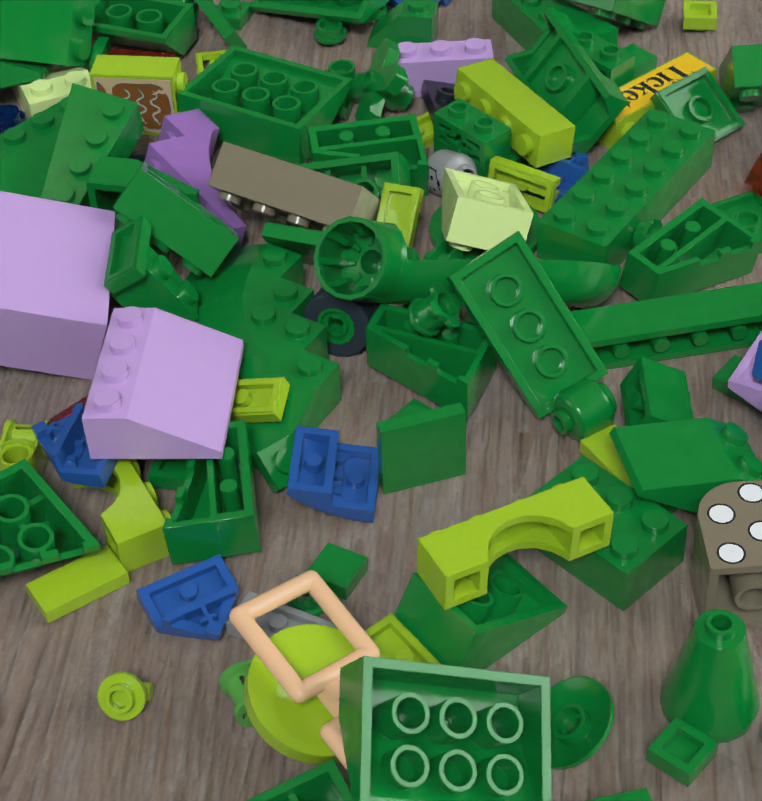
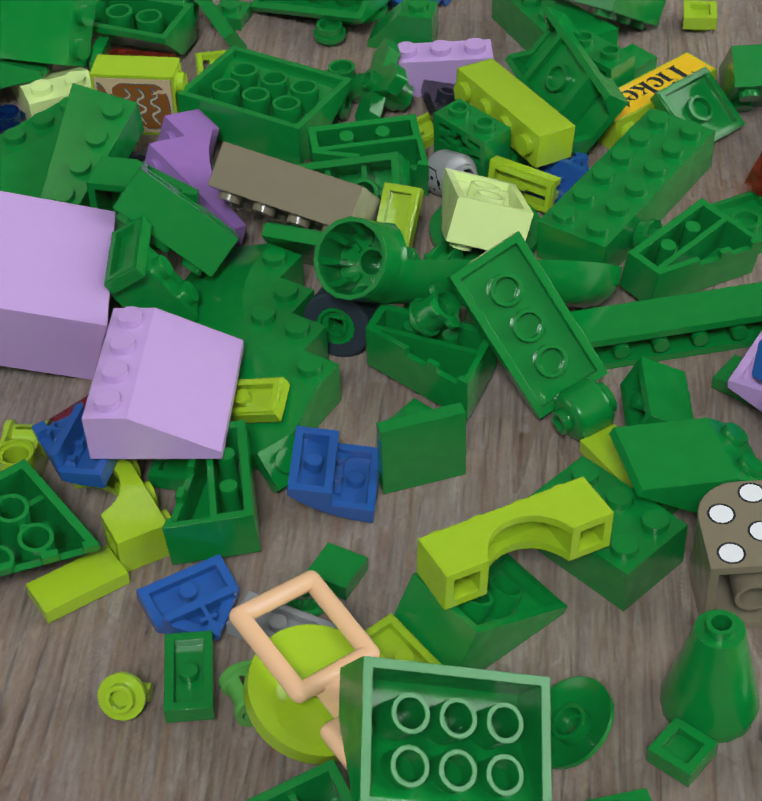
none -> green plate [164,630,215,723]

